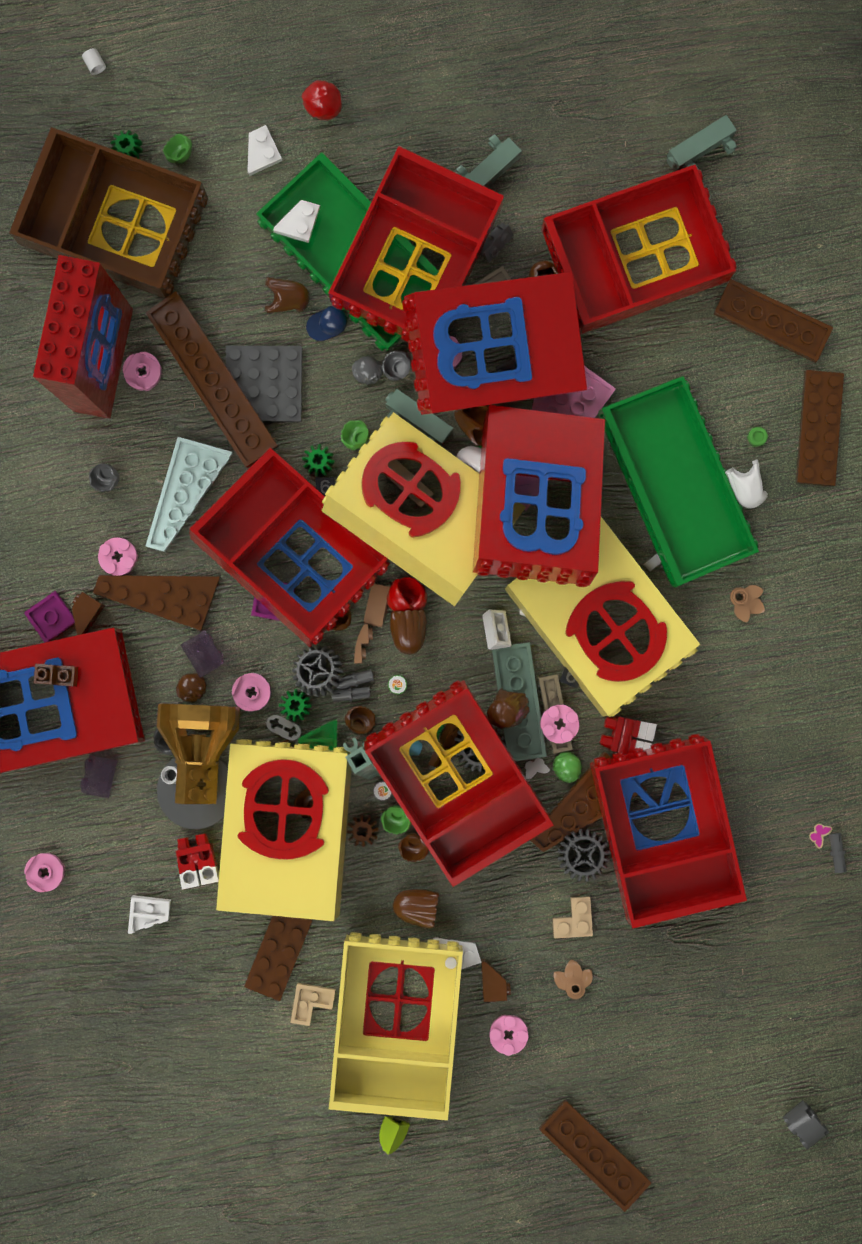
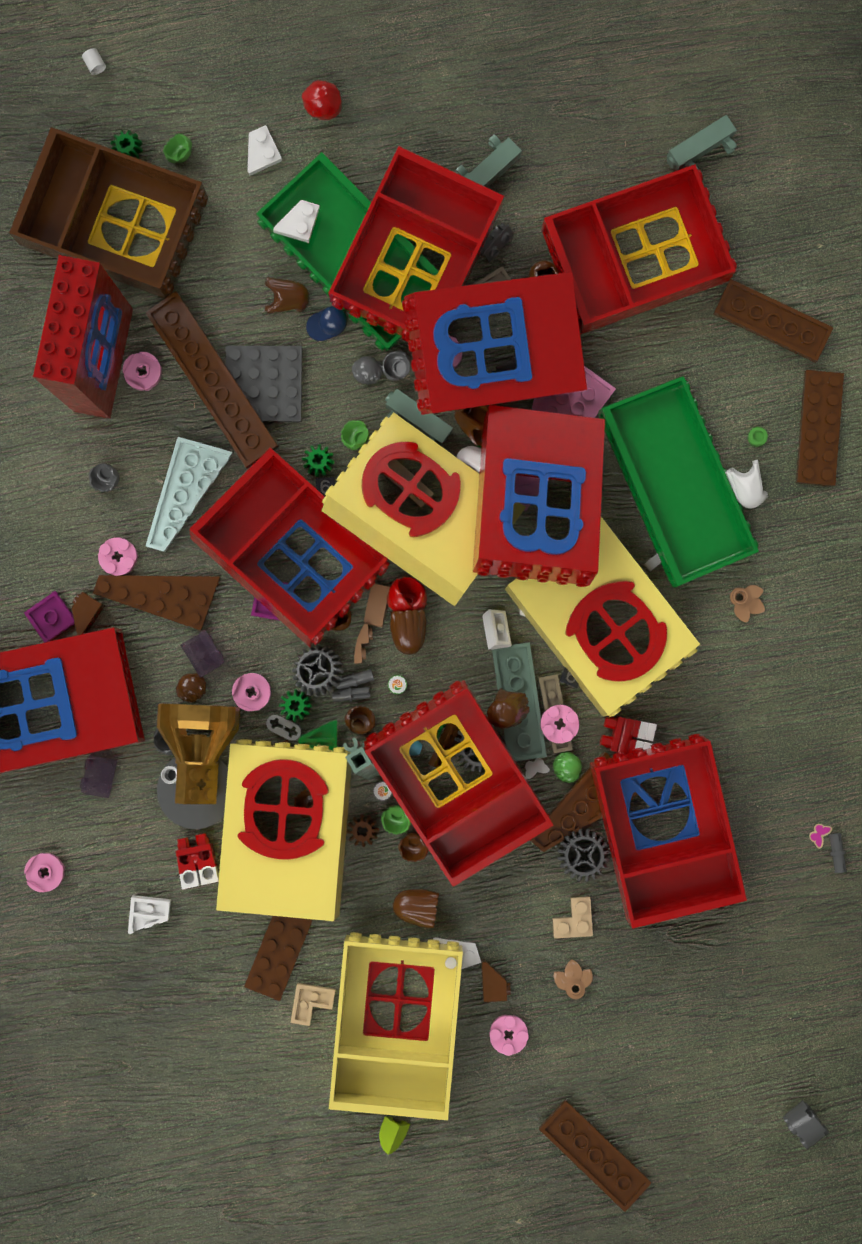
reddish brown slope [34,664,78,687] -> none

